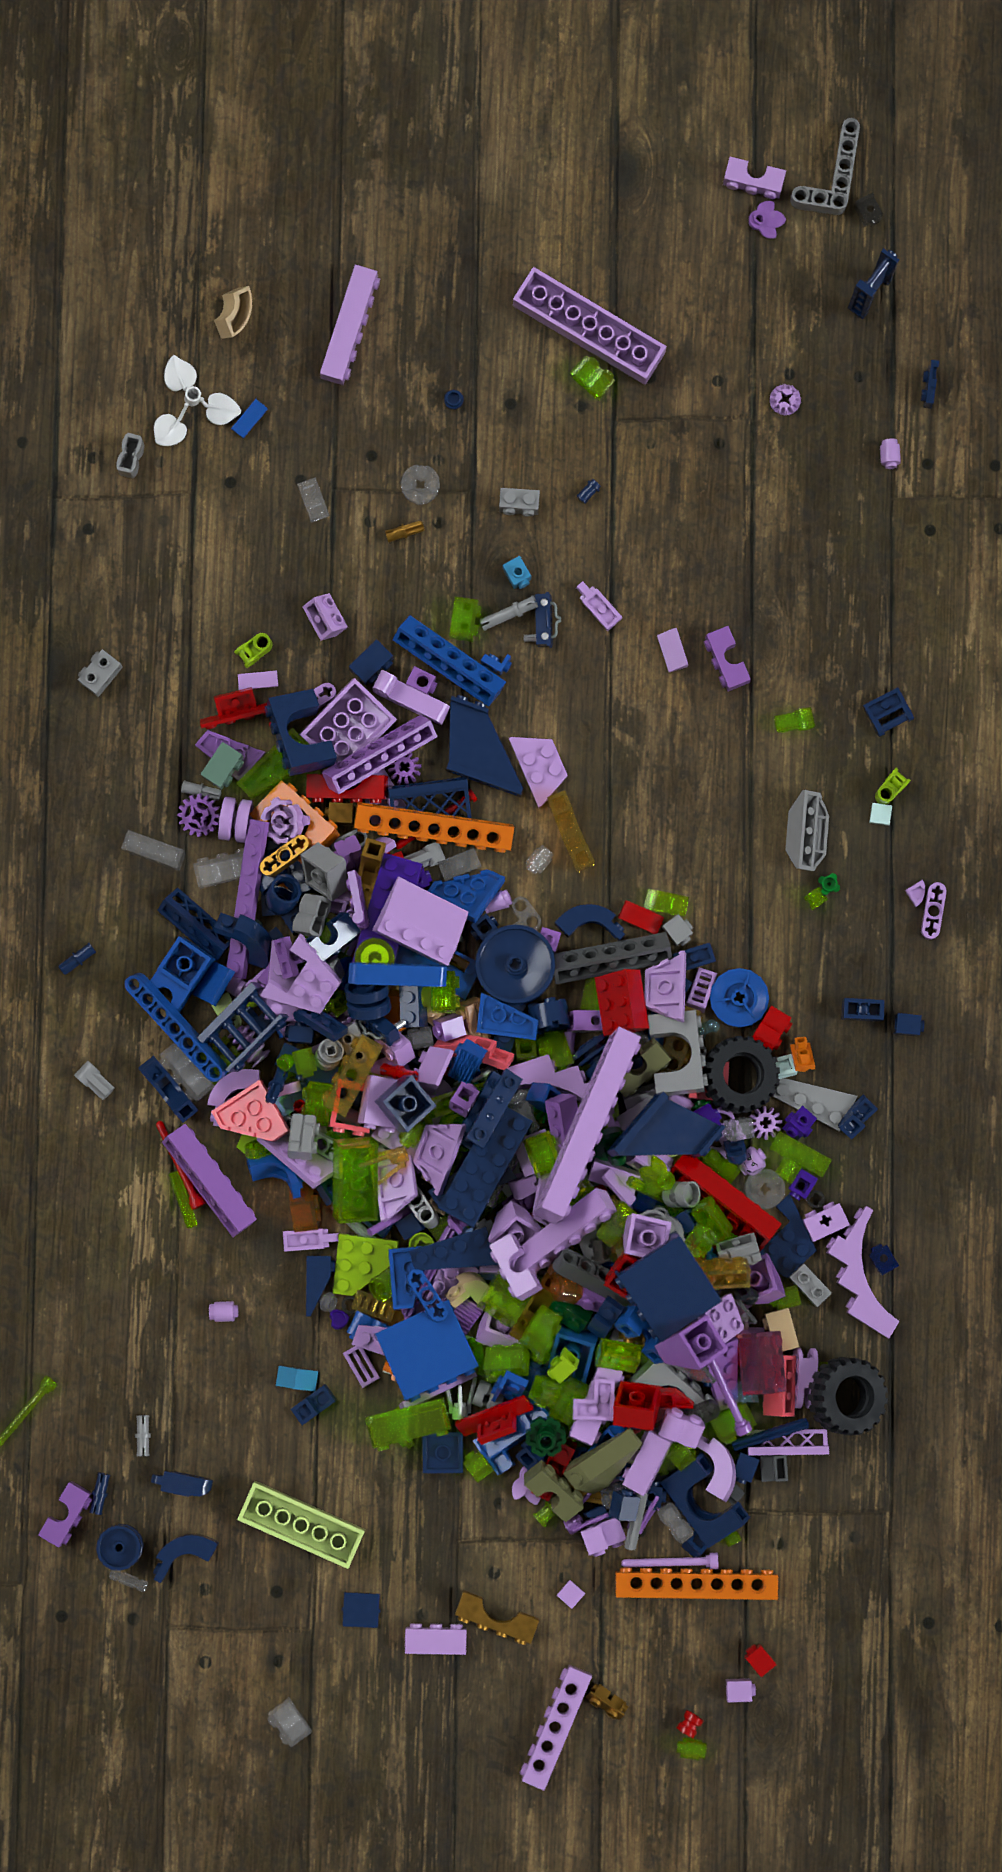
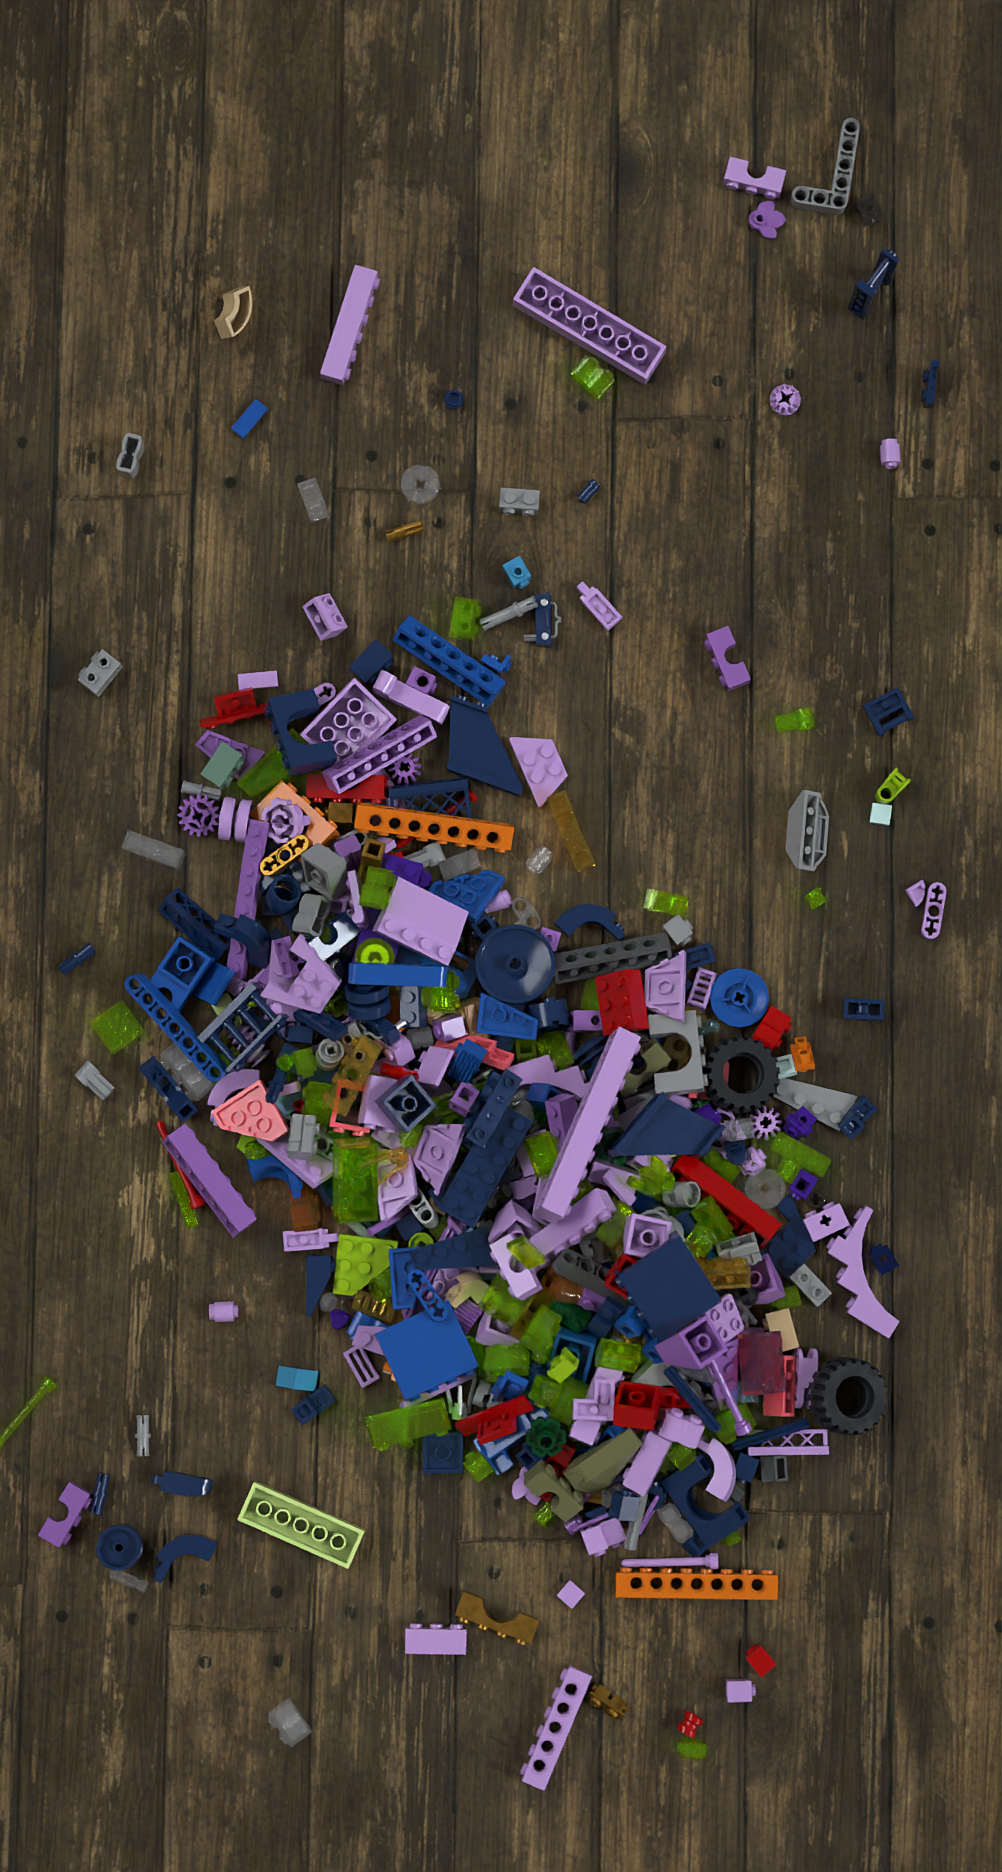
white plant [154,355,241,446] -> none
clear brick [193,848,244,889] -> none
lime piece [234,633,273,668] -> none
dark blue piece [341,1592,381,1628] -> none
red slope [618,900,664,934] -> none
lavender slope [657,628,688,672] -> none
green plate [818,873,840,895] -> none
dark blue brick [894,1013,924,1037] -> none
none -> clear neon green plate [89,1000,145,1055]
none -> clear neon green brick [359,866,396,910]
none -> clear neon green tile [506,1235,545,1269]
none -> dark blue axle [664,1366,721,1433]

